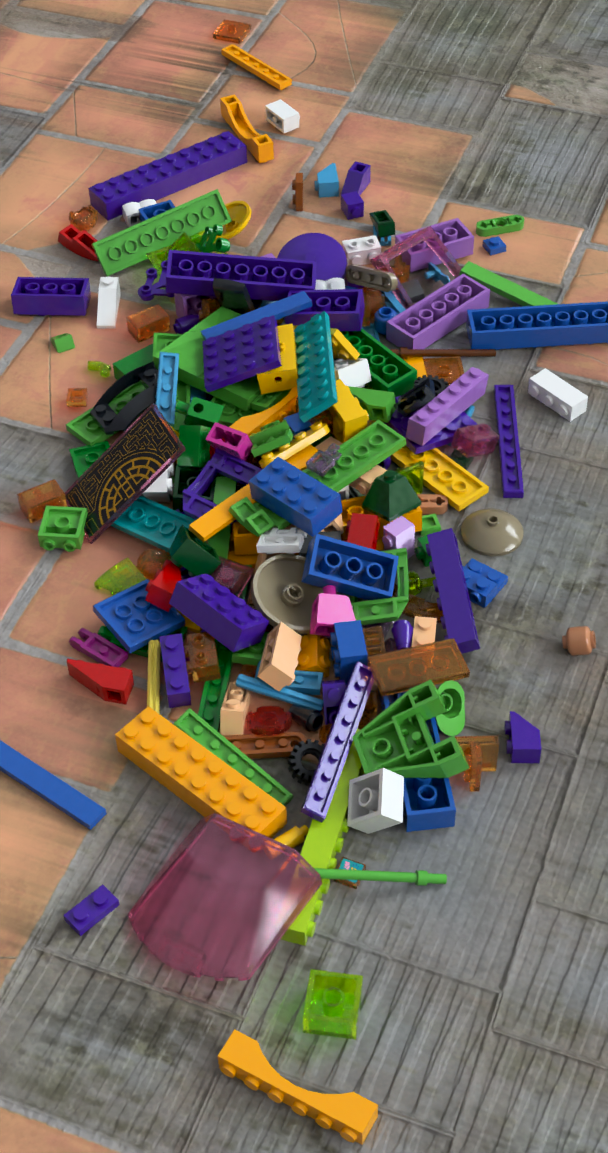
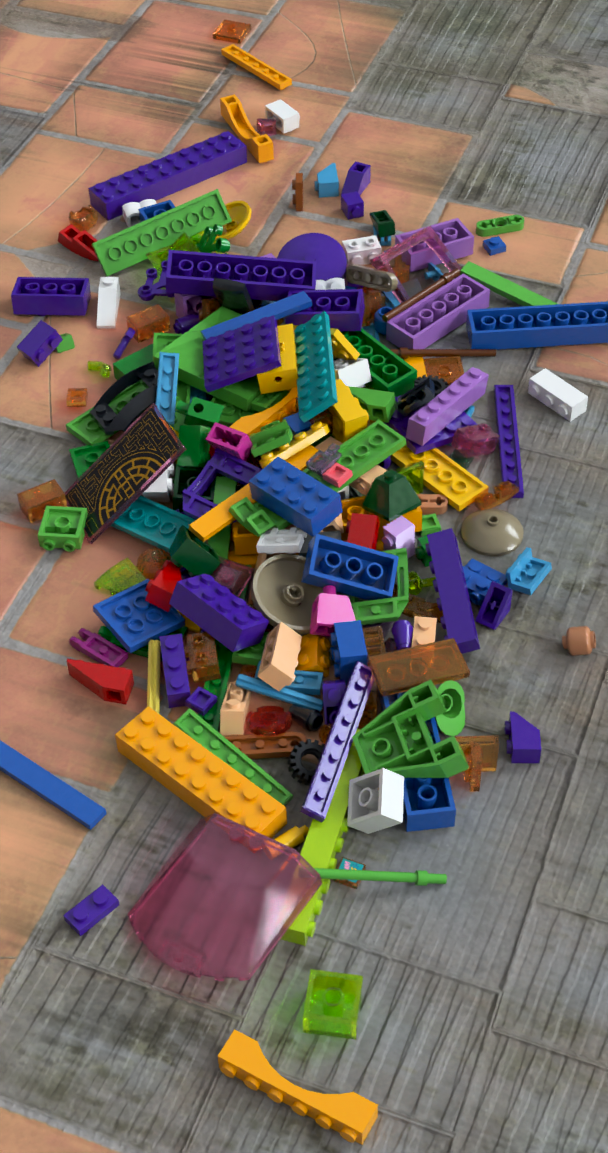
none -> dark purple brick [17,320,63,367]
none -> dark purple bar [113,327,136,359]
none -> dark purple tile [185,686,217,716]
none -> clear pink slope [257,118,276,136]
none -> coral tile [322,462,353,488]
none -> reddish brown bar [382,268,460,322]
none -> clear orange slope [475,481,519,511]
none -> dark purple slope [475,581,513,630]
none -> dark azure bracket [506,547,552,595]

